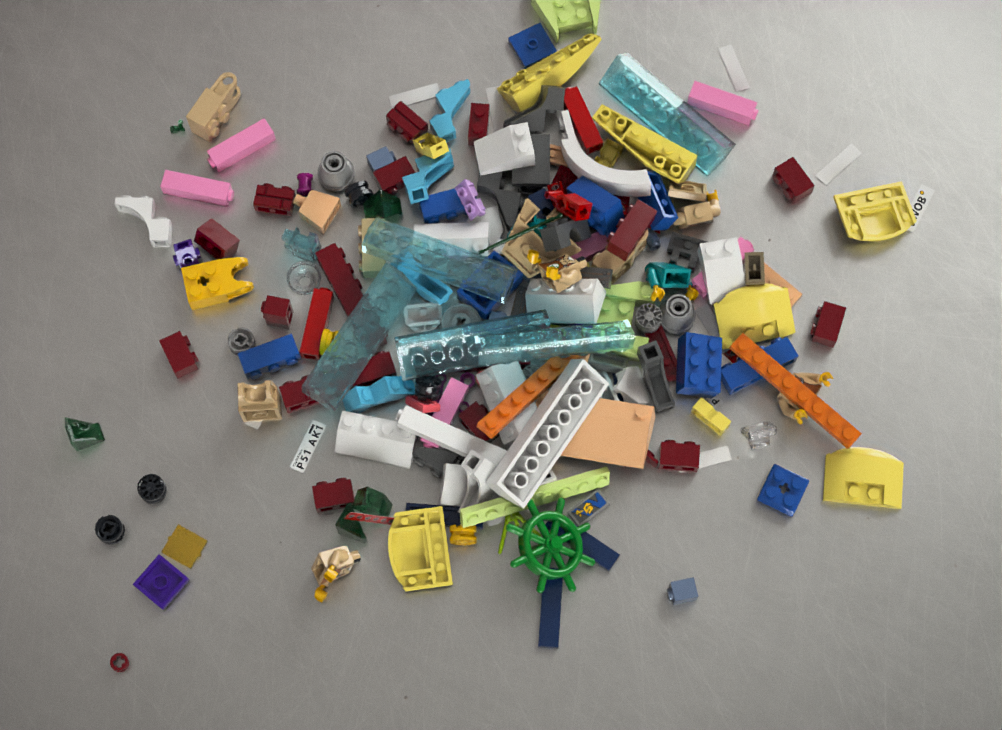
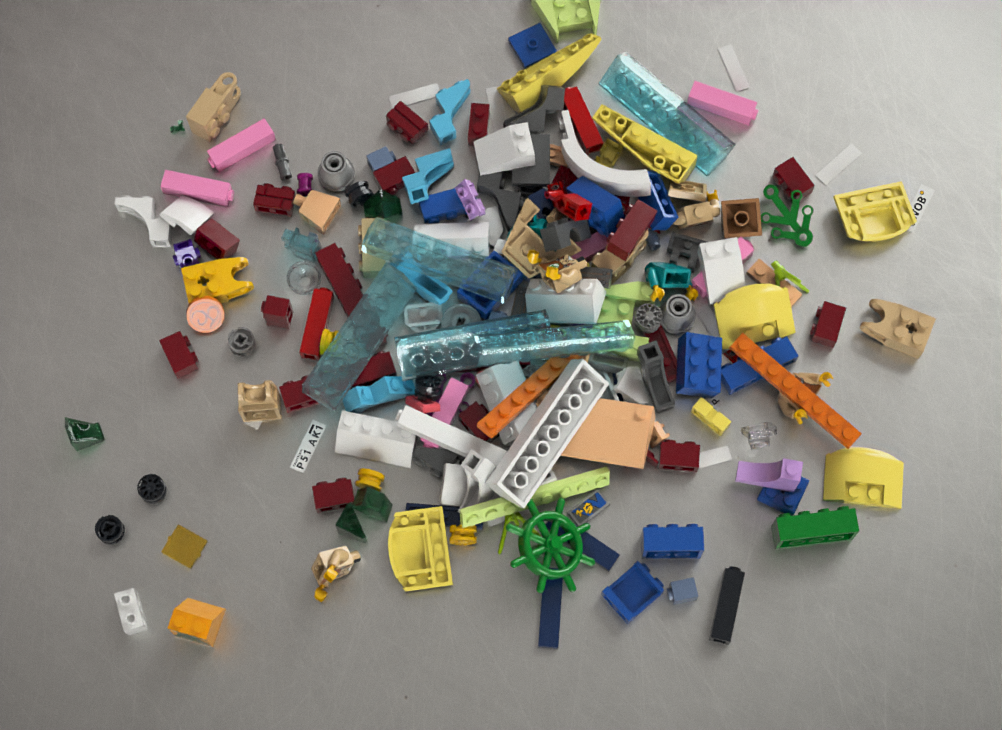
dark red bush [110,653,129,672] -> none
dark purple plate [133,554,190,610] -> none
blue brick [237,333,301,380] -> none
red sticker [344,512,394,525] -> none
light yellow piece [413,133,449,159] -> none
dark green piece [478,213,563,254] -> none
dark tan slope [745,252,765,285] -> none
none -> white brick [114,588,148,636]
none -> white slope [160,195,214,235]
none -> light orange slope [167,598,226,647]
none -> tile [186,296,224,333]
none -> dark grey axle [273,143,292,180]
none -> yellow wheel [355,468,385,492]
none -> blue panel [601,560,664,624]
none -> blue brick [641,524,704,559]
none -> light nougat tile [649,421,670,448]
none -> black brick [709,566,745,645]
none -> medium nougat slope [721,198,762,239]
none -> lavender arch [735,458,803,492]
none -> green plant [761,184,814,247]
none -> lime plant [771,260,809,293]
none -> green brick [771,506,859,549]
none -> tan brick [860,299,936,359]

